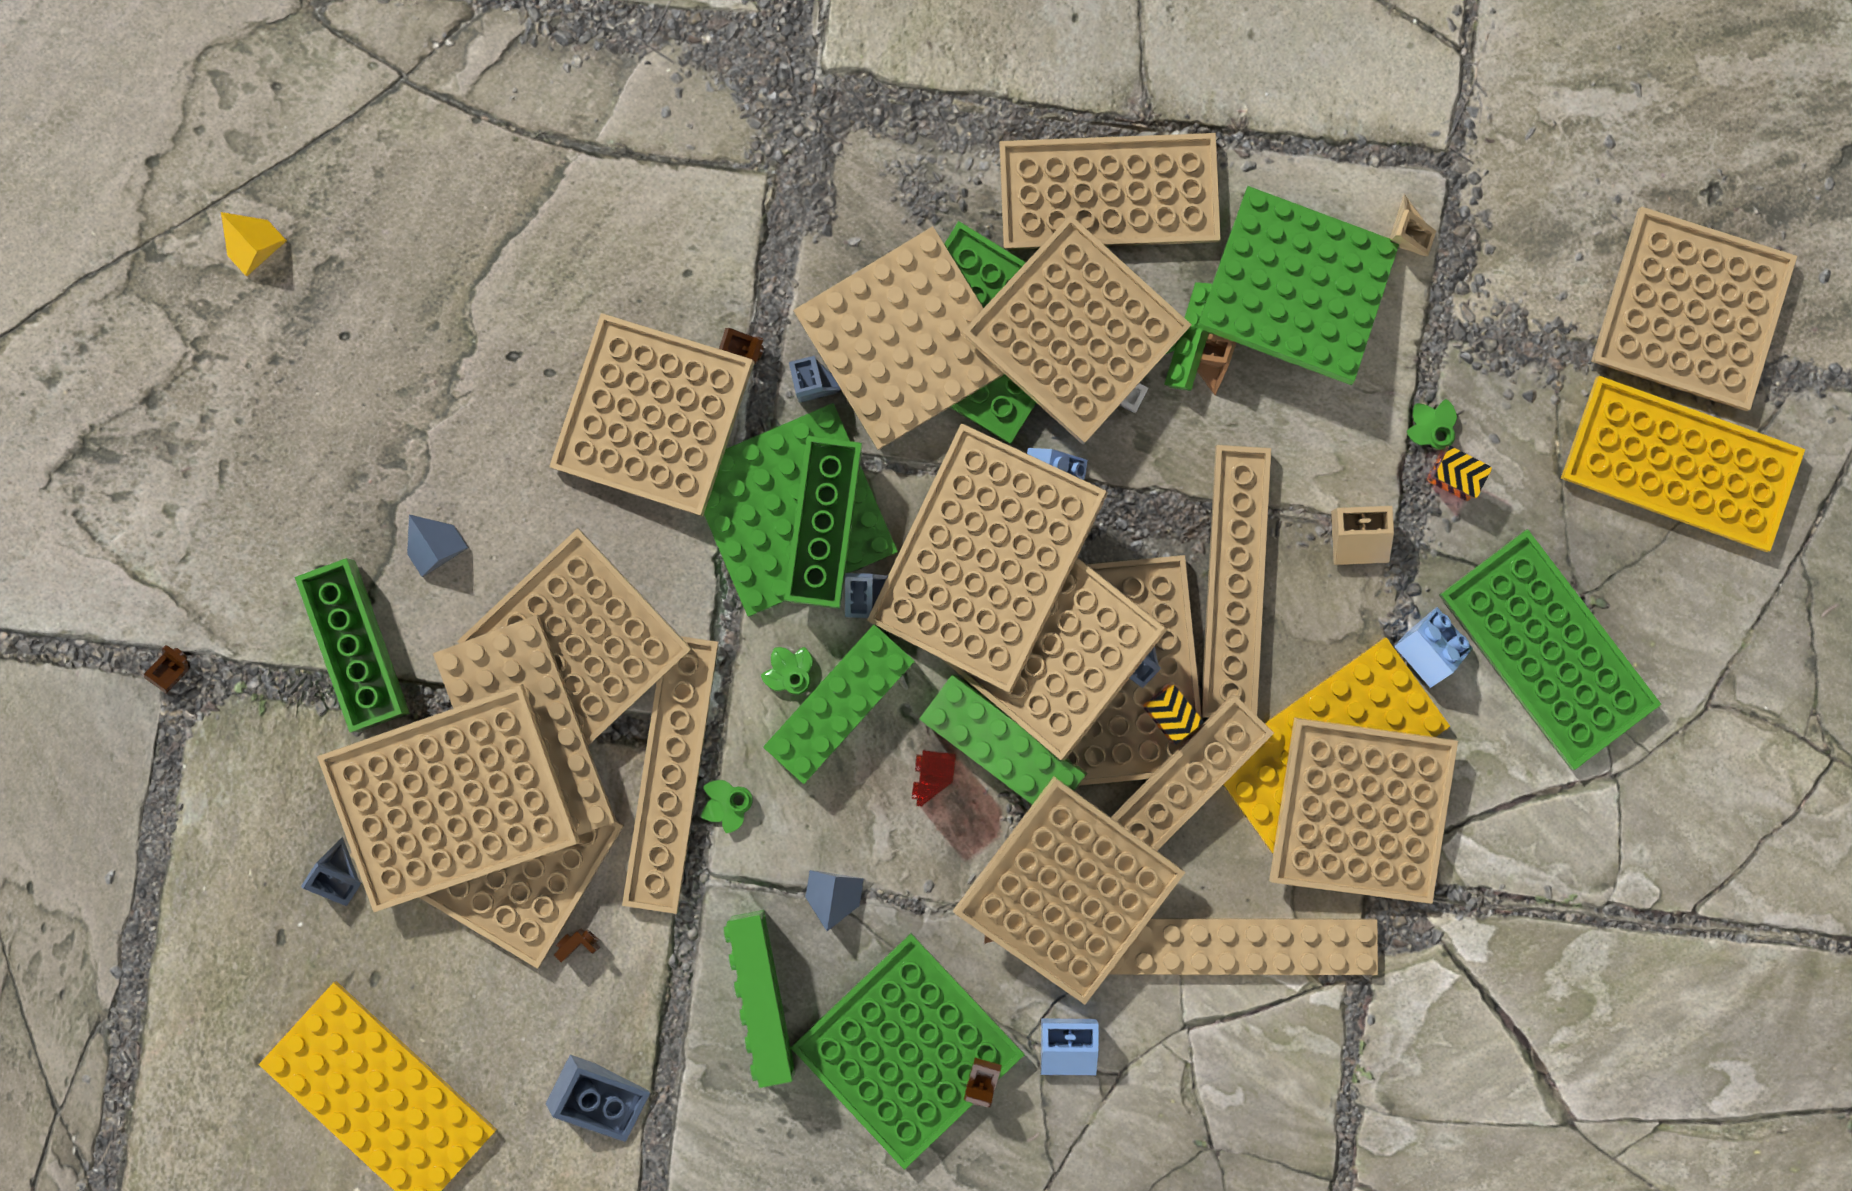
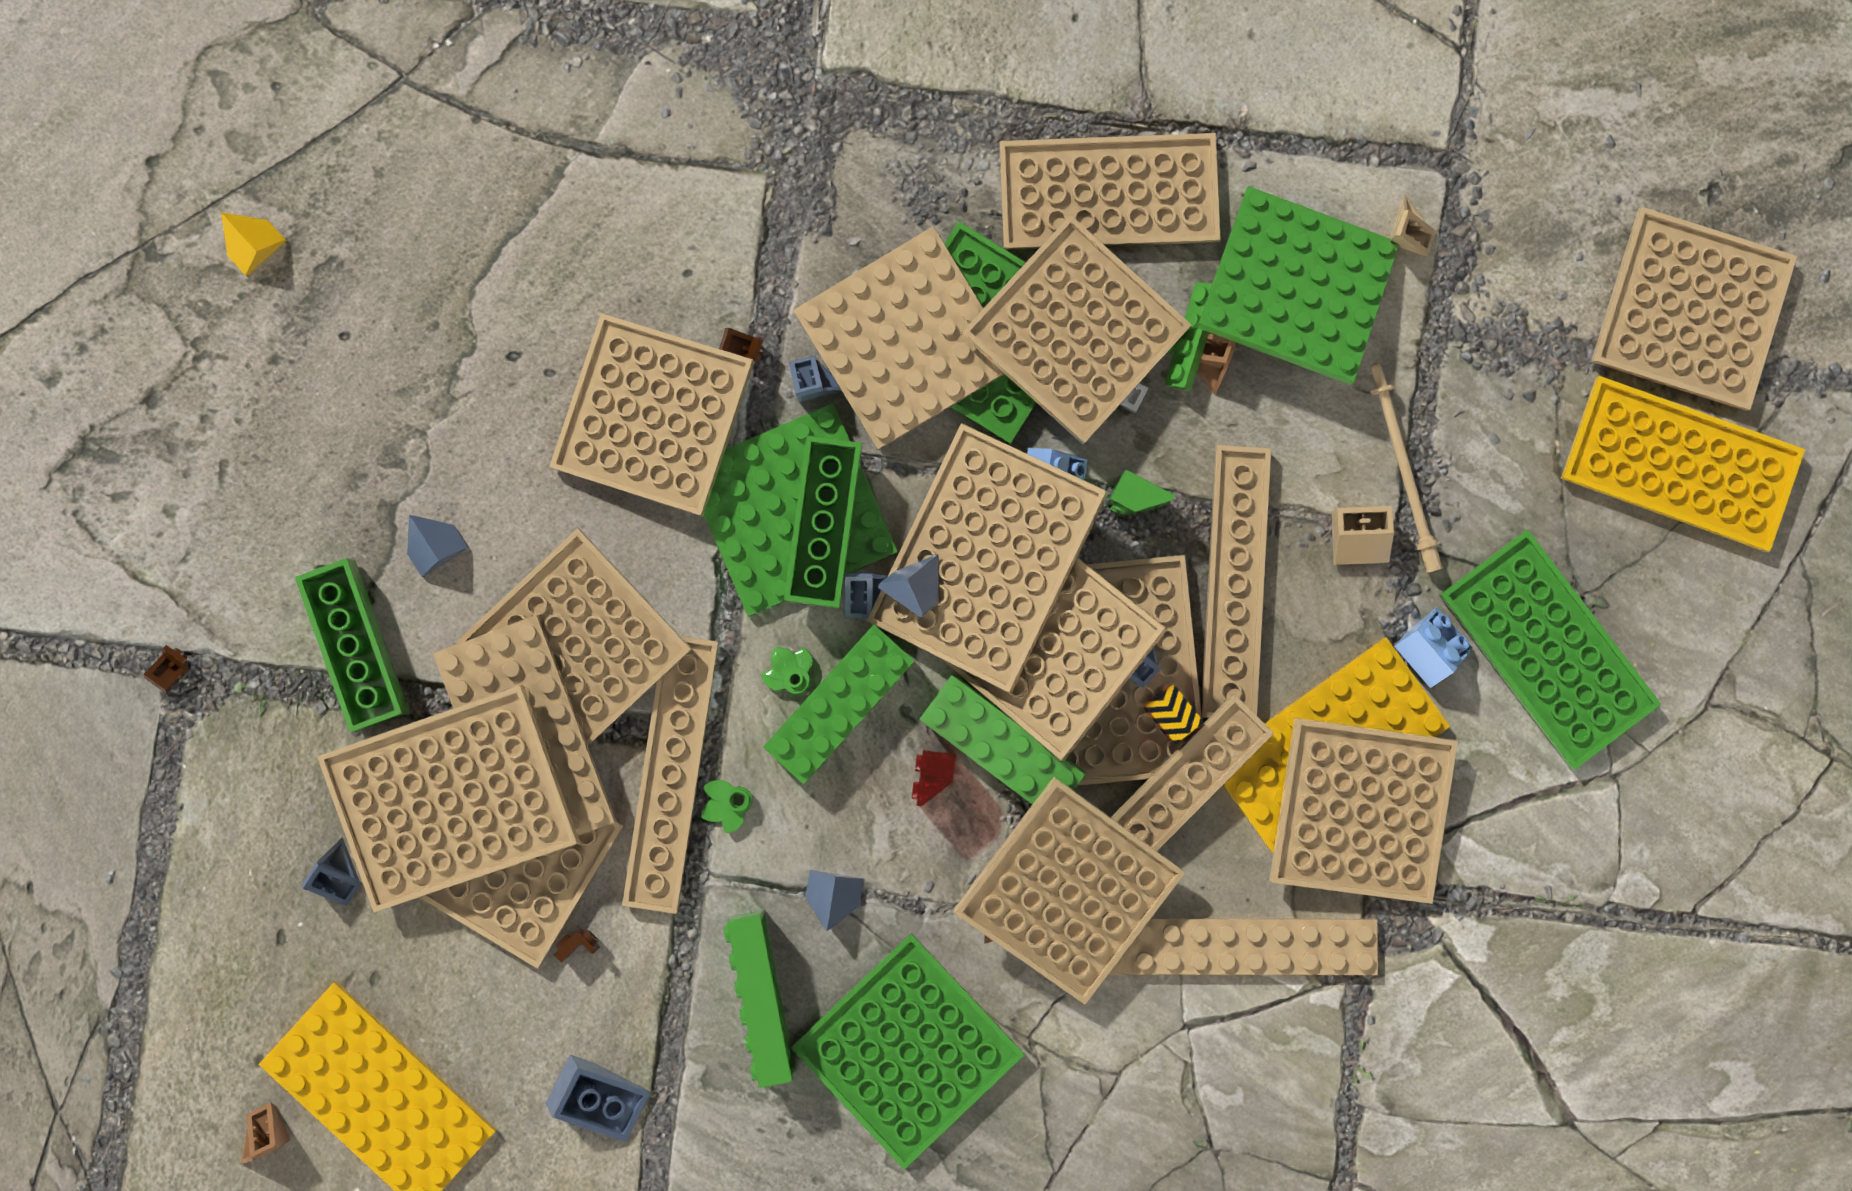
reddish brown bracket [964,1058,1002,1108] -> none
light blue slope [1041,1018,1099,1075] -> none
bright green plate [1406,399,1457,450] -> none
piece [1425,445,1492,501] -> none
none -> medium nougat slope [240,1103,290,1164]
none -> sand blue slope [878,554,939,618]
none -> bright green slope [1106,470,1175,518]
none -> tan bar [1370,363,1443,573]

